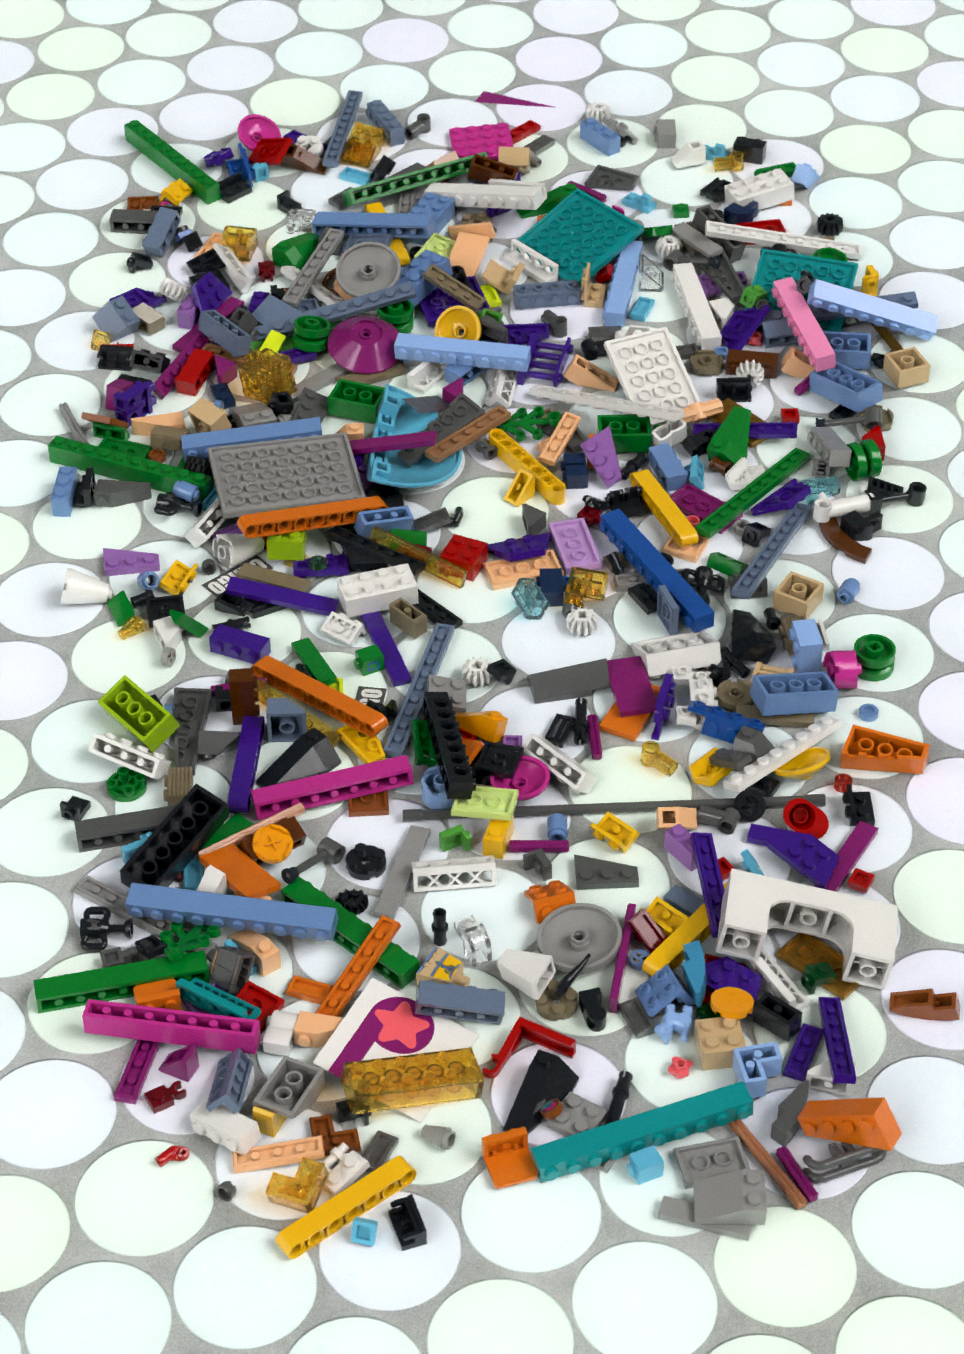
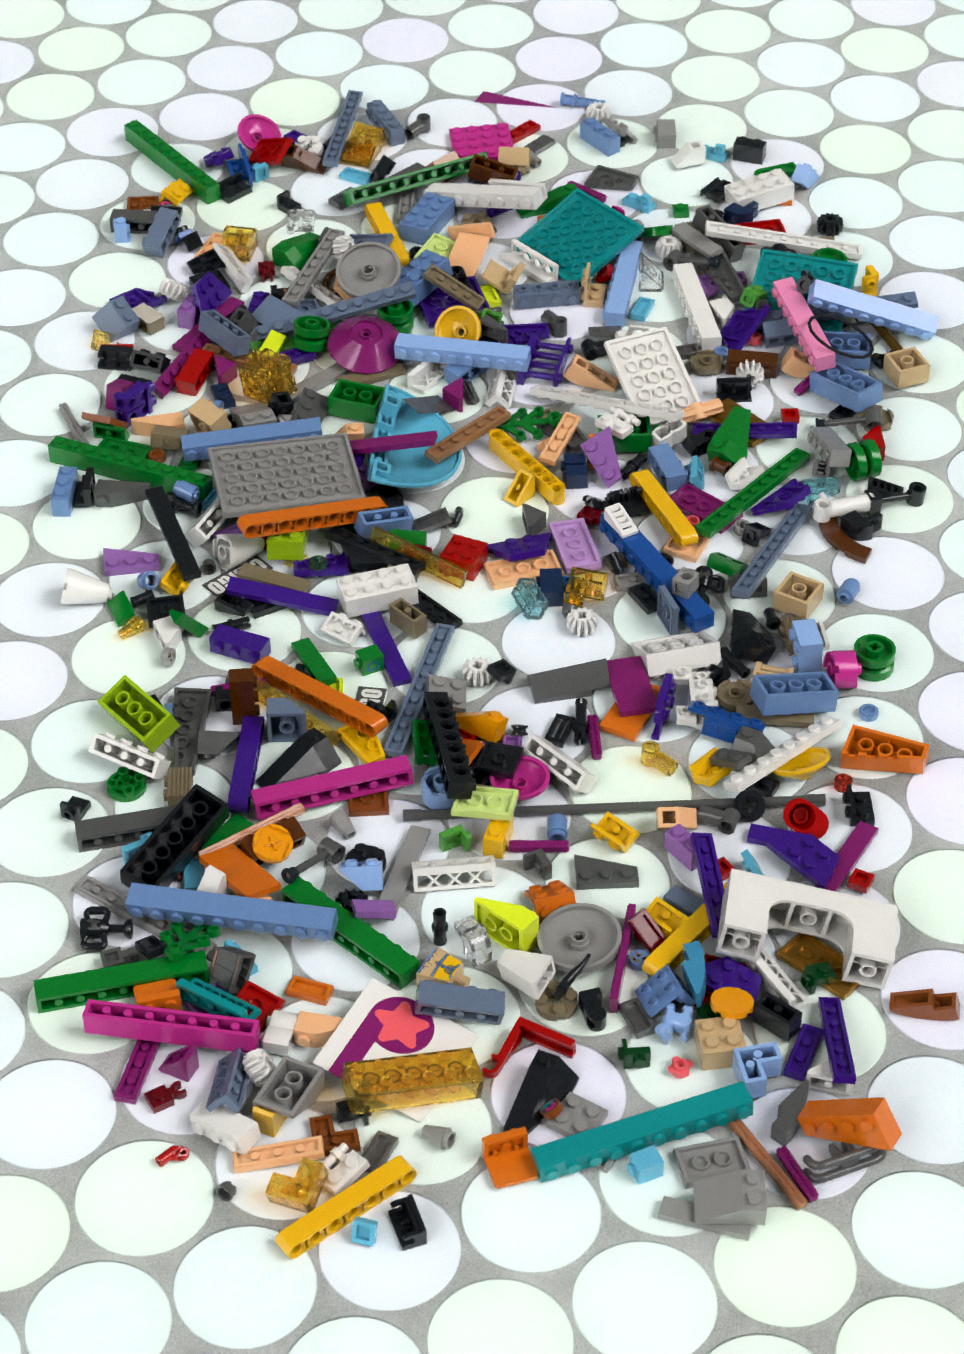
black bracket [126,252,153,273] -> none
black tyre [183,456,214,480] -> none
light nougat slope [229,930,281,977] -> none
medium blue brick [311,212,436,239] -> none
orange tile [315,915,401,1017] -> none
dark grey wing [397,393,486,468] -> none
dark grey bush [475,438,498,460] -> none
black pin [603,1071,633,1125] -> none
clear yellow piece [713,152,744,172] -> none
none -> light blue brick [113,217,131,243]
none -> black tile [145,486,202,581]
none -> white gear [242,1048,276,1087]
none -> light grey cone [329,810,357,839]
none -> white gear [332,235,355,261]
none -> light blue slope [340,858,384,891]
none -> medium lavender tile [351,899,397,919]
none -> dark grey axle [463,379,479,405]
none -> neon yellow slope [474,897,539,952]
none -> black bush [511,724,528,736]
none -> medium blue pin [560,92,605,108]
none -> white plate [595,407,641,440]
none -> white slope [604,503,639,538]
none -> dark green bracket [617,1038,651,1069]
none -> light grey brick [672,567,699,599]
none -> black piece [807,314,874,359]

